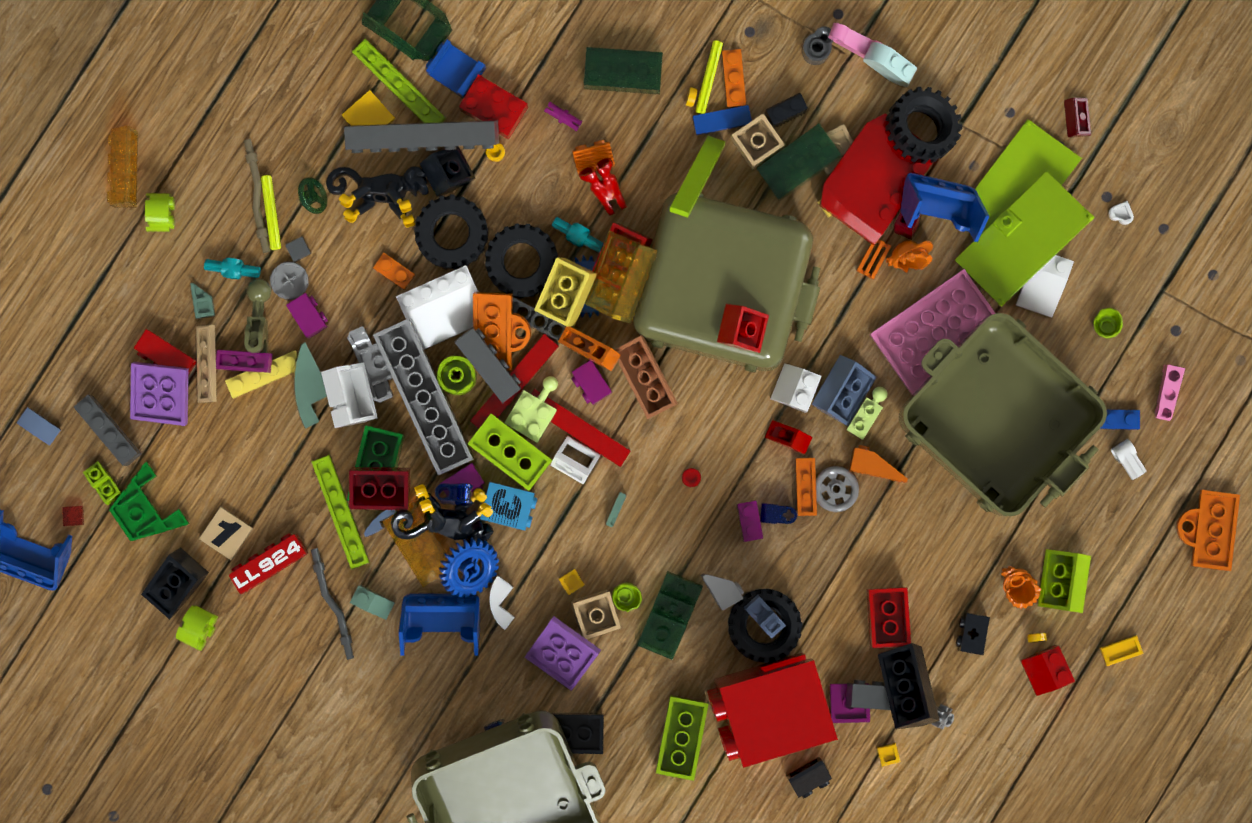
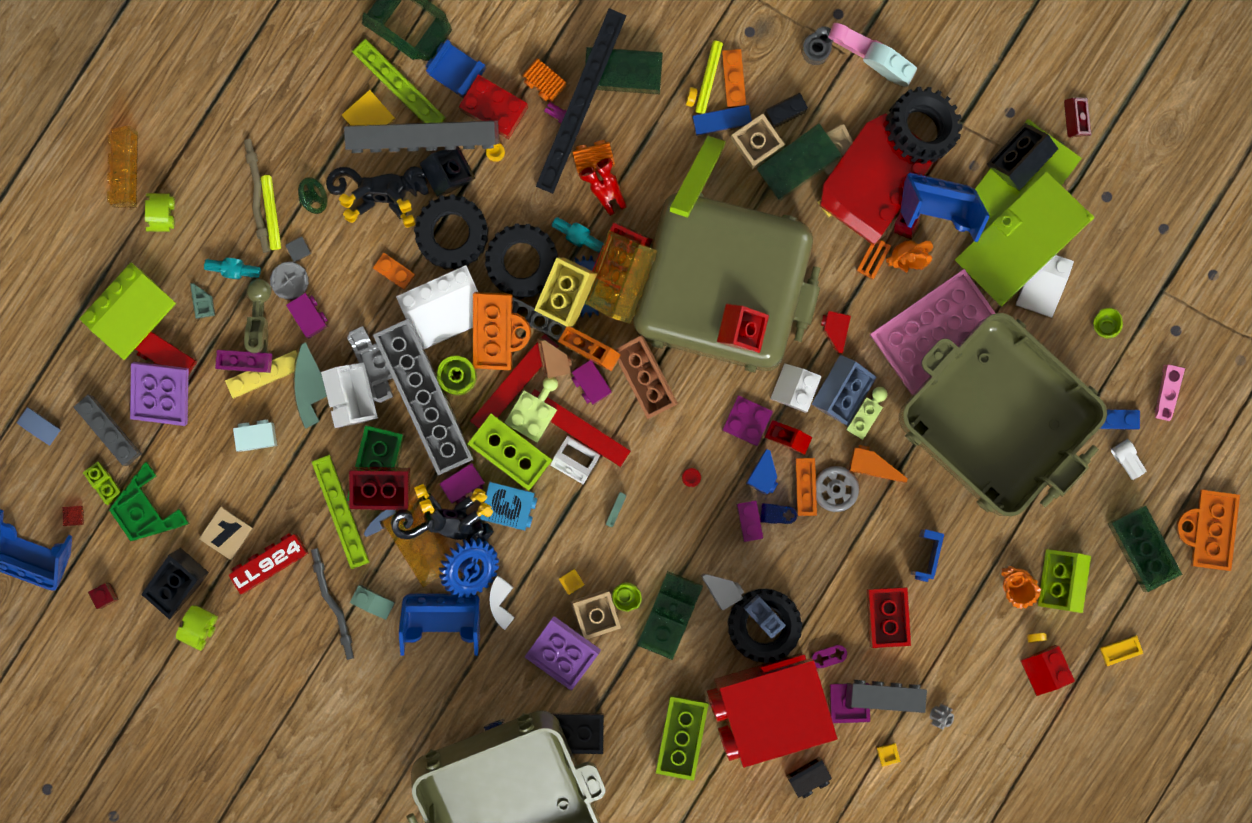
tan tile [196,325,217,403] -> none
clear blue piece [435,483,473,506] -> none
dark grey brick [455,327,521,403] -> none
black slope [878,643,940,729] -> none
black brick [956,613,990,655] -> none
white tile [1108,201,1134,225] -> none
none -> lime slope [79,262,176,360]
none -> dark red brick [88,583,119,609]
none -> light aqua brick [233,420,277,452]
none -> orange brick [522,58,567,102]
none -> black plate [536,8,627,194]
none -> medium nougat slope [537,338,572,378]
none -> magenta plate [722,395,773,446]
none -> blue slope [746,449,778,495]
none -> magenta beam [811,645,847,668]
none -> red slope [821,311,851,355]
none -> blue panel [911,529,944,582]
none -> black slope [987,123,1058,191]
none -> clear green brick [1107,505,1183,592]

